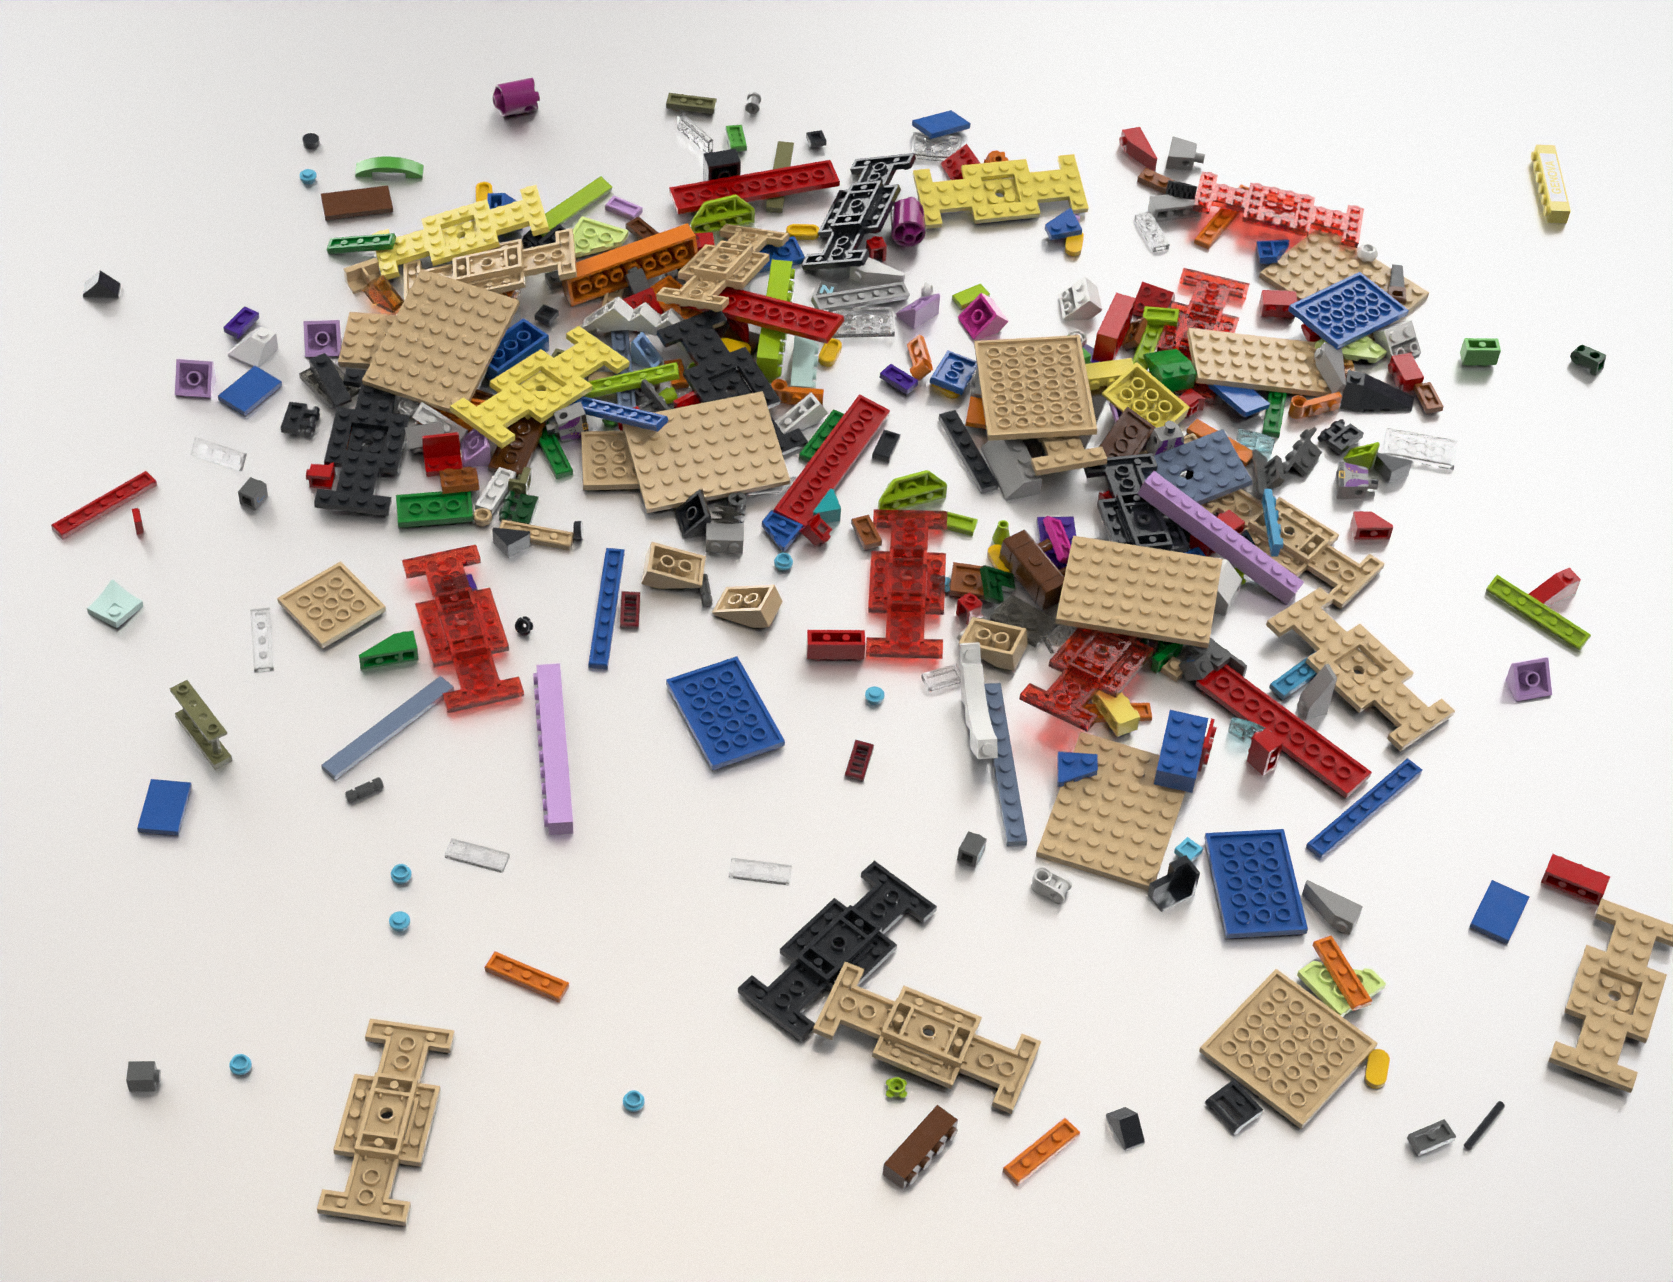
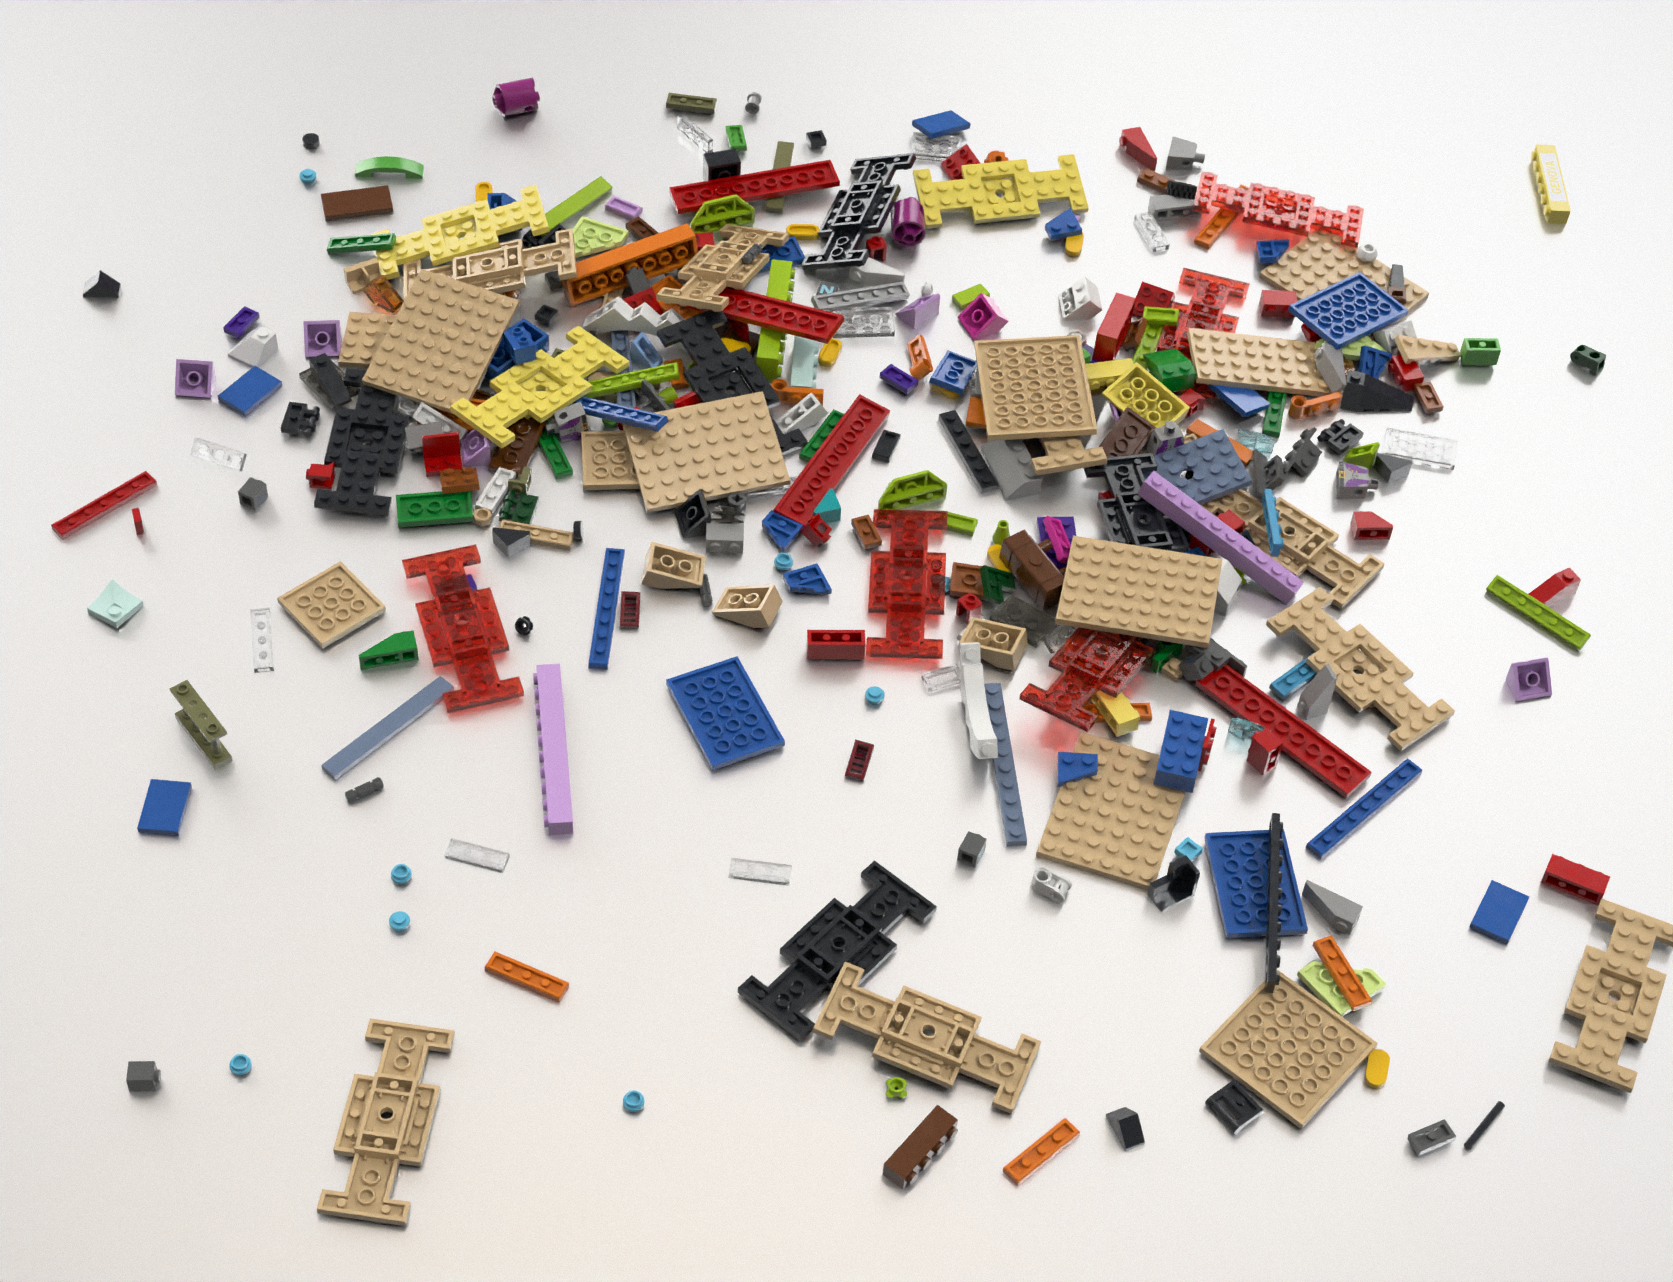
none -> blue brick [503,326,538,365]
none -> dark grey axle [742,243,762,264]
none -> blue wing [783,563,832,595]
none -> black plate [1265,813,1283,993]
none -> blue wing [1358,345,1392,379]
none -> tan wing [1394,335,1461,364]

